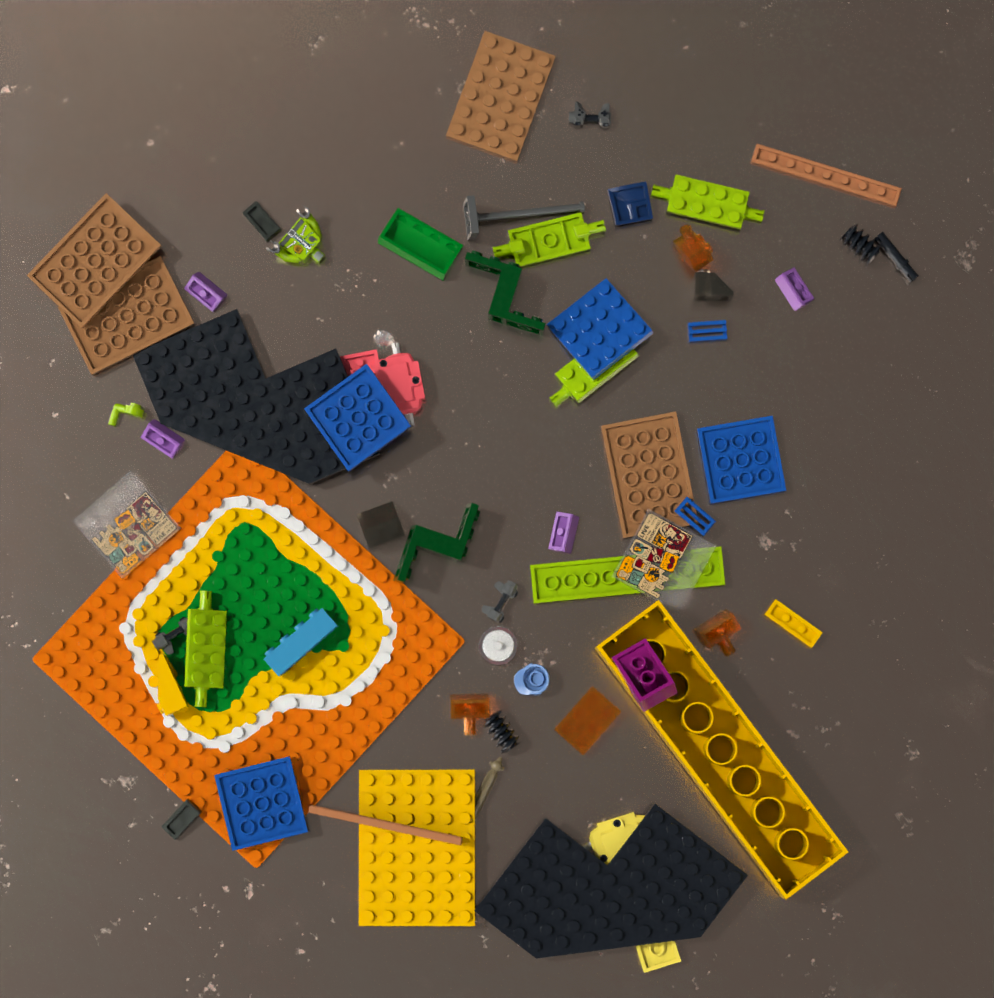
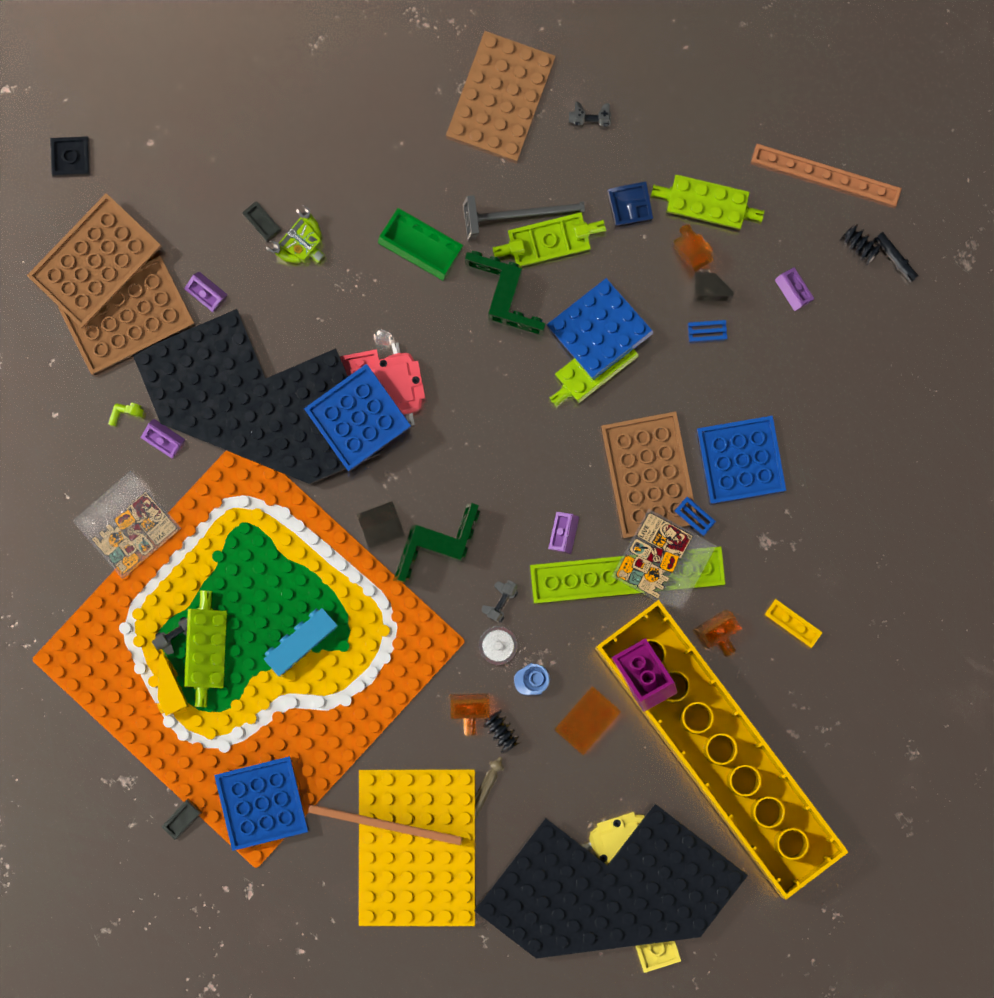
none -> black tile [50,136,90,177]

